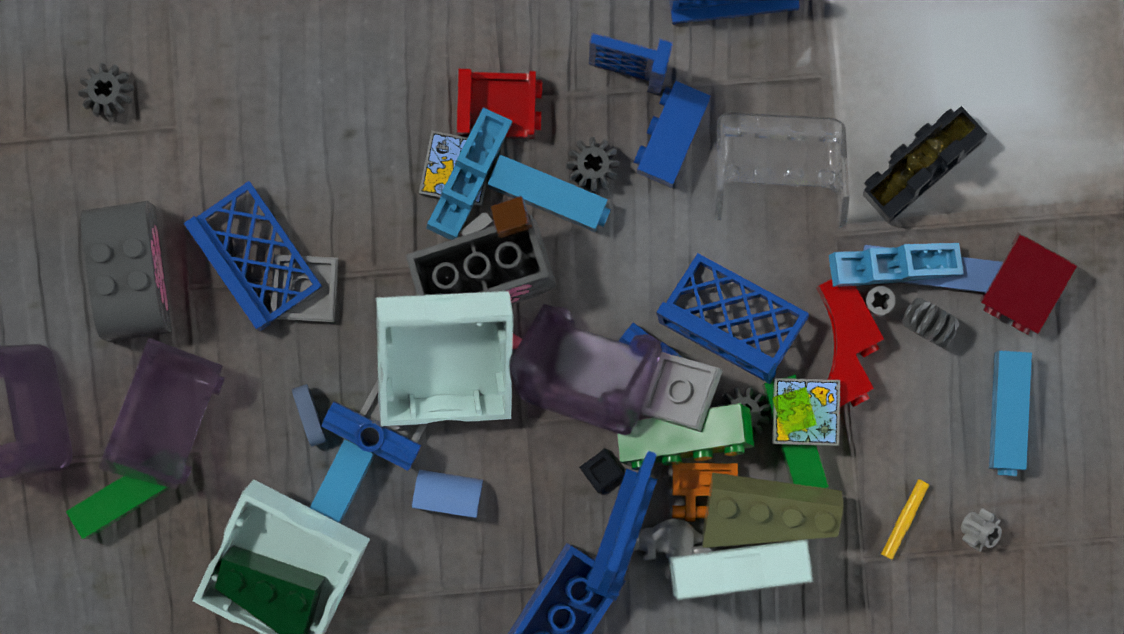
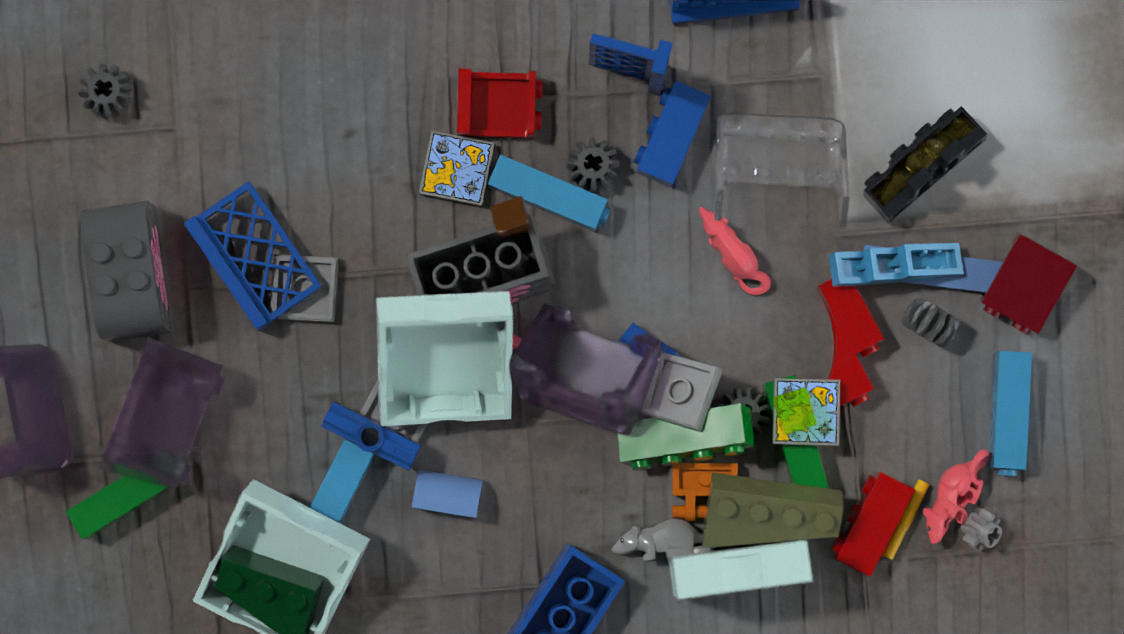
sand blue beam [292,384,327,447] -> none
dark azure slope [426,108,512,240] -> none
light grey tile [461,212,494,236] -> none
black tile [579,448,624,493] -> none
blue fence [585,451,657,600] -> none
blue fence [656,253,809,384] -> none
light grey bush [864,286,895,317] -> none
none -> coral animal [699,207,771,296]
none -> red brick [831,472,915,577]
none -> coral animal [923,449,992,544]

